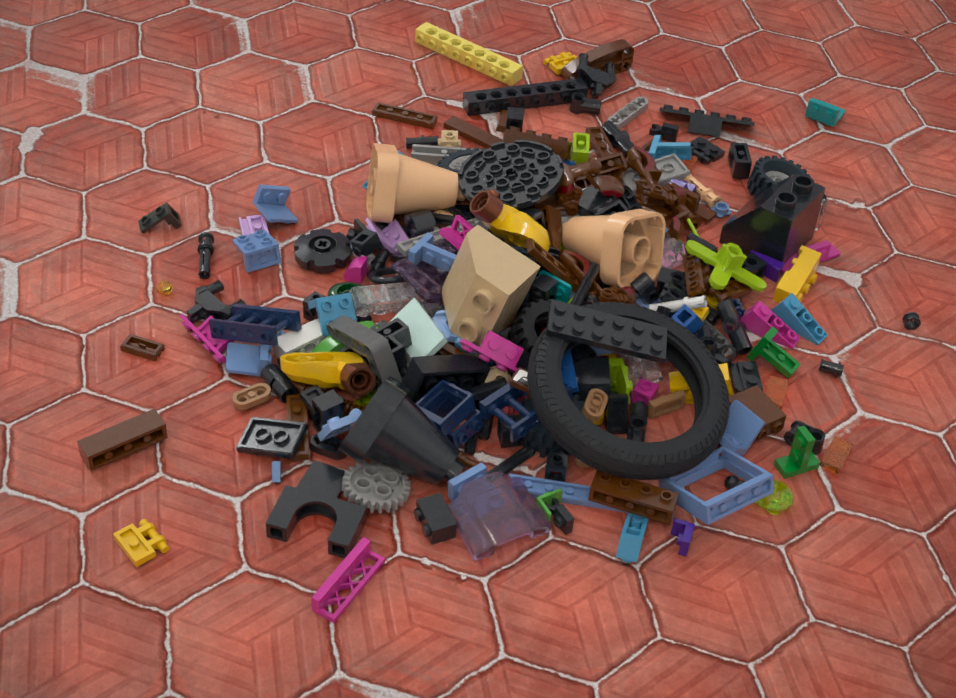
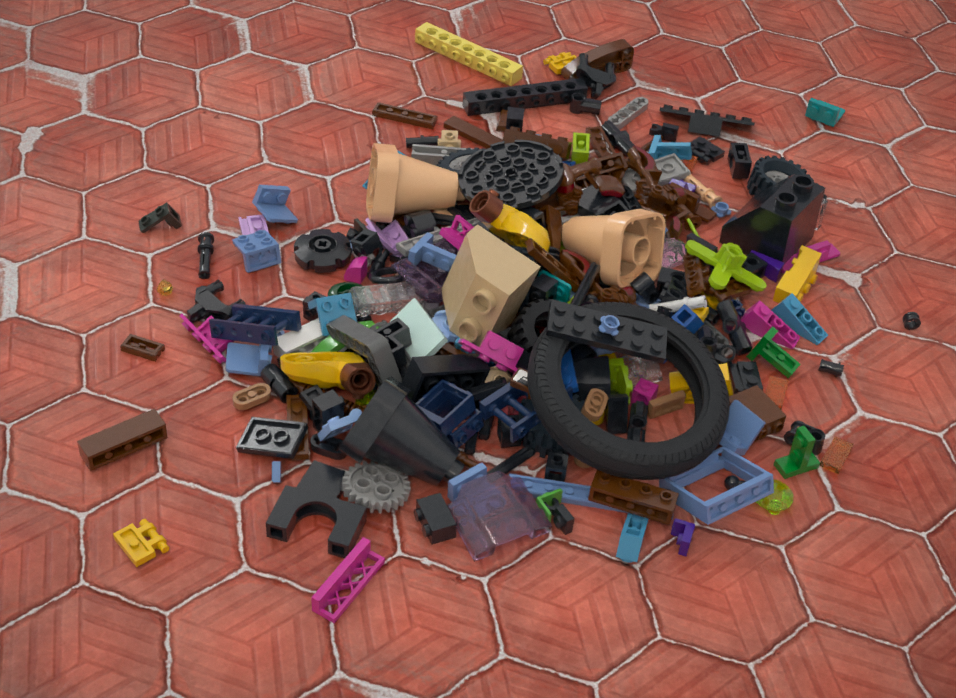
none -> medium blue plate [599,315,620,336]

